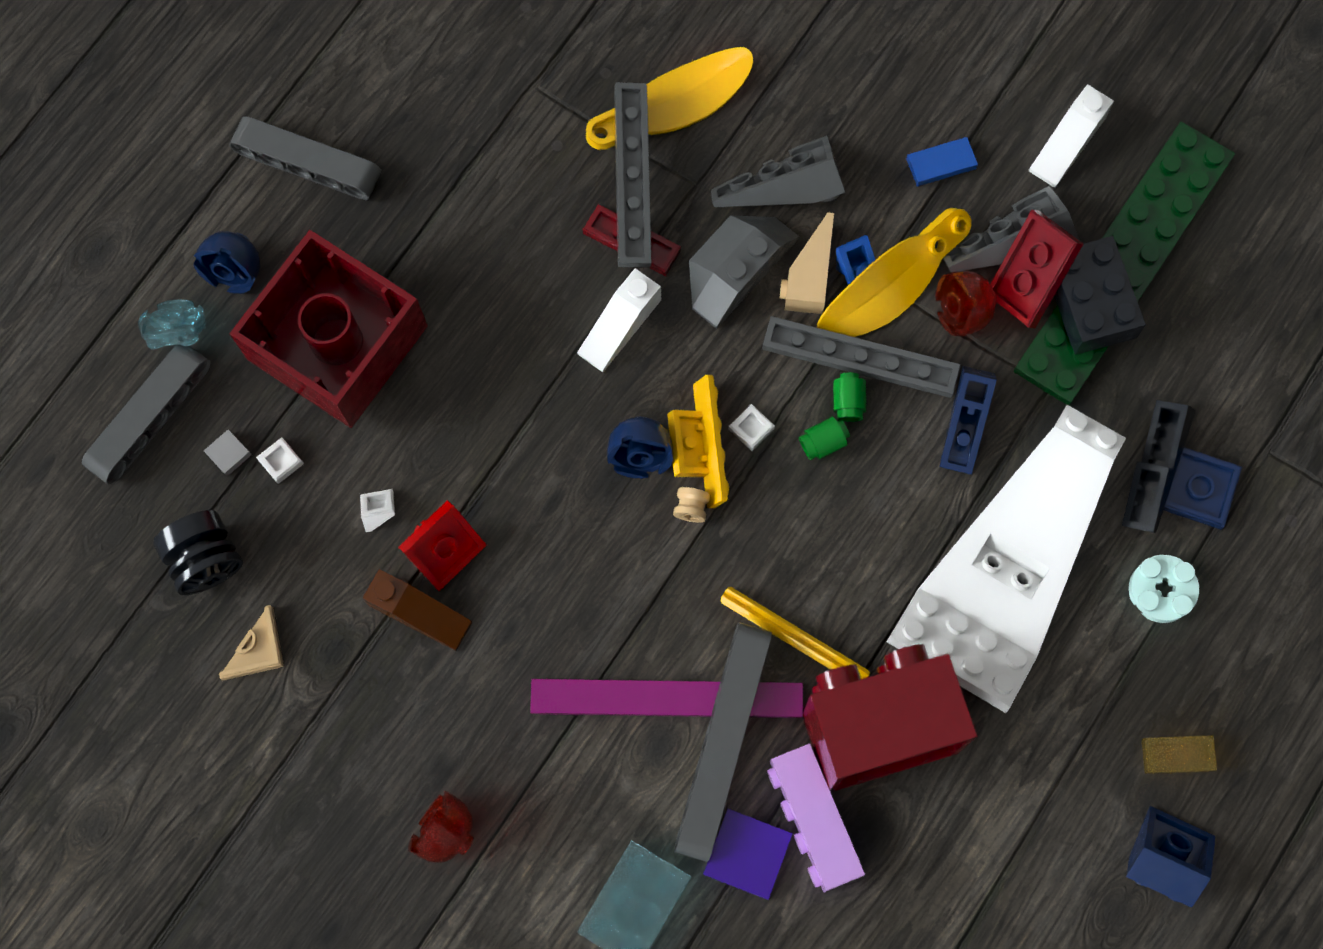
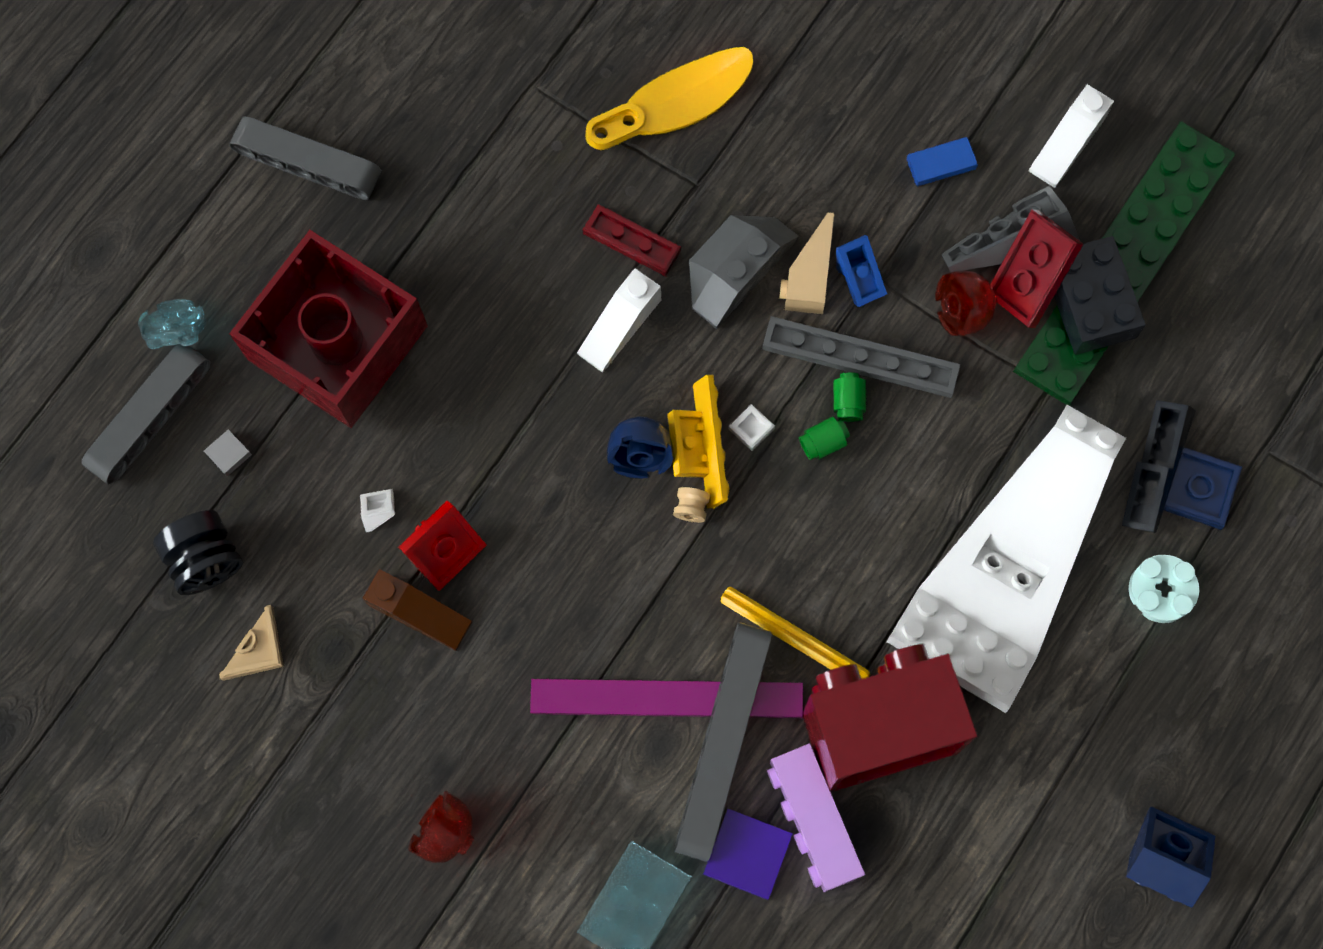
dark blue cylinder [193,232,260,294] -> none
white tile [256,437,304,484] -> none
dark grey plate [614,82,651,268] -> none
dark grey wedge [711,135,845,207] -> none
yellow plant [817,208,971,337] -> none
dark blue slope [939,366,997,475] -> none
clear yellow plate [1142,736,1217,774] -> none

